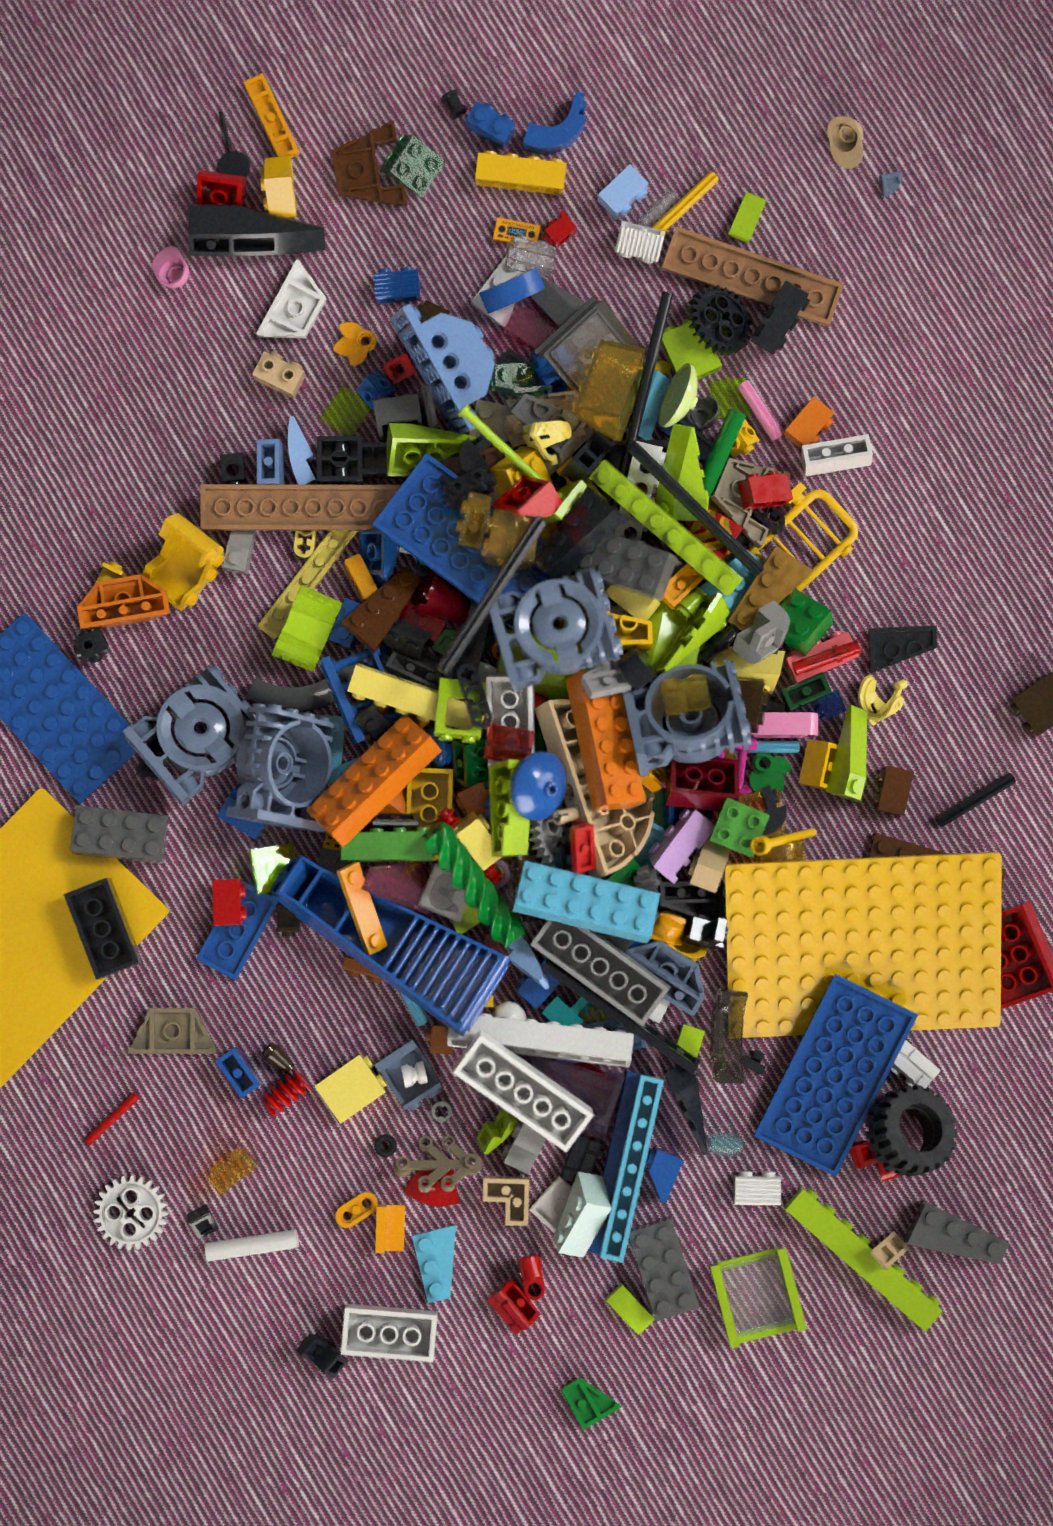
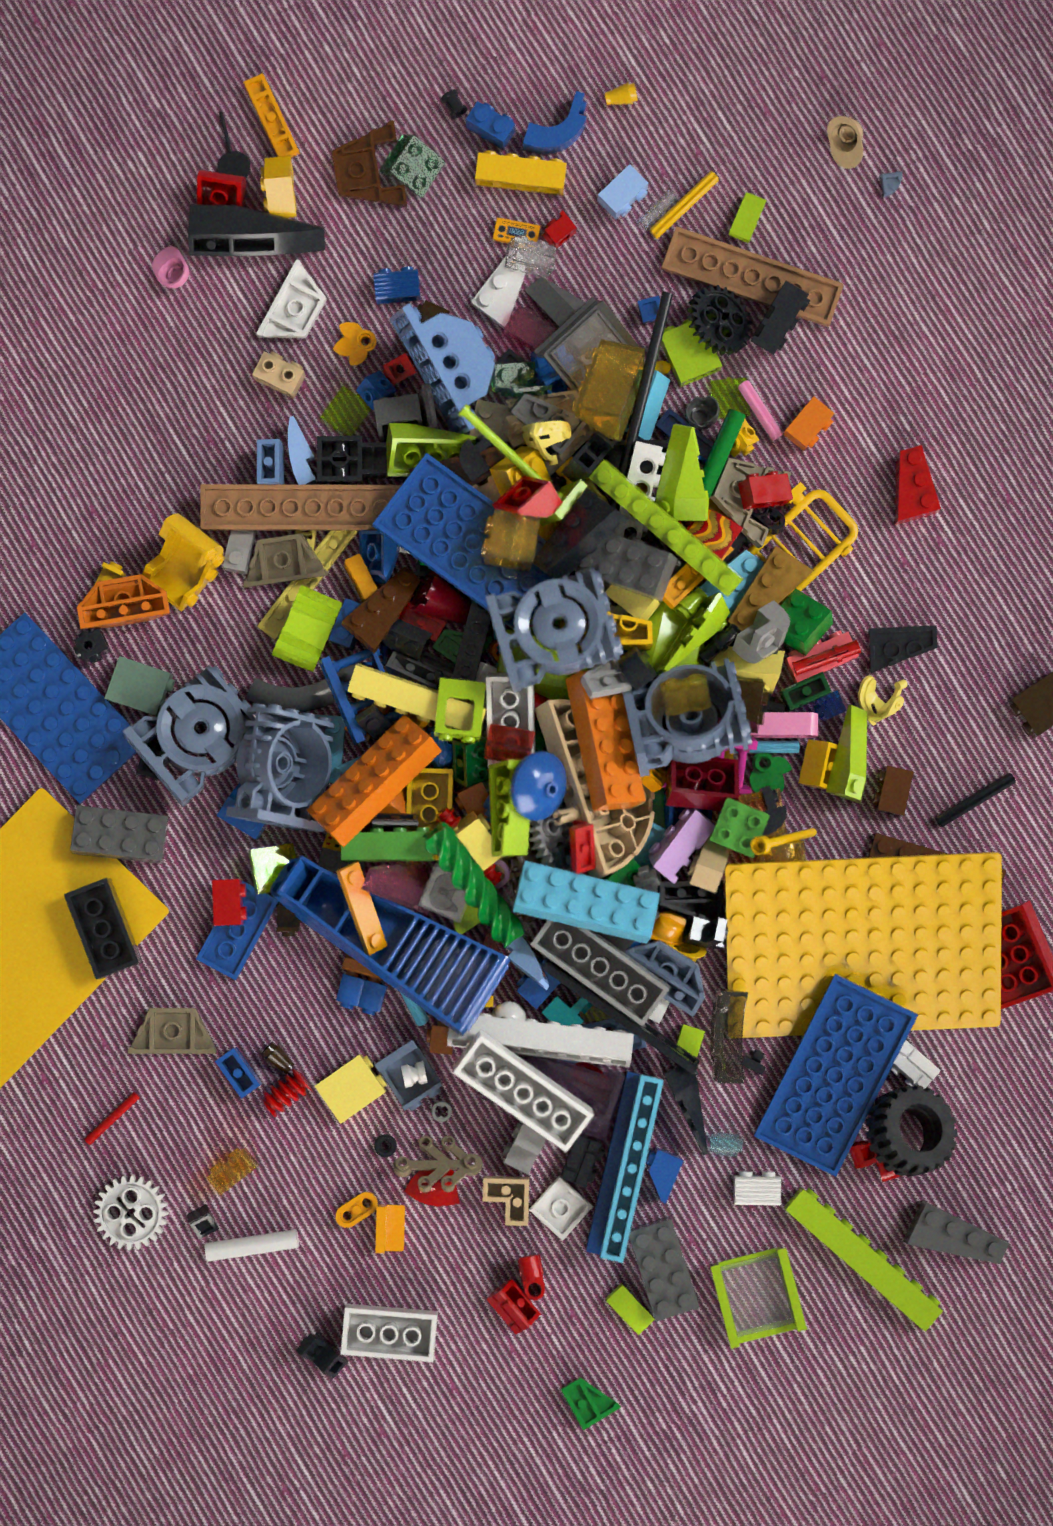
black brick [220,453,247,484] -> none
medium azure wing [412,1224,456,1303] -> none
black axle [437,516,546,674] -> none
black brick [438,466,497,511] -> none
clear yellow brick [456,492,492,549] -> none
black beam [457,664,492,730] -> none
lime slope [476,1108,519,1154] -> none
blue brick [479,267,545,314] -> none
light aqua wedge [554,1171,611,1257] -> none
white brick [615,221,665,264] -> none
black axle [628,442,764,576] -> none
yellowish green dish [659,363,698,428] -> none
white brick [801,434,873,477] -> none
tan slope [870,1231,910,1270] -> none
none -> sand green panel [104,656,175,717]
none -> dark tan wing [243,534,328,588]
none -> blue brick [336,974,388,1016]
none -> yellow cone [604,82,638,106]
none -> blue plate [637,295,660,324]
none -> red wedge [894,445,941,526]

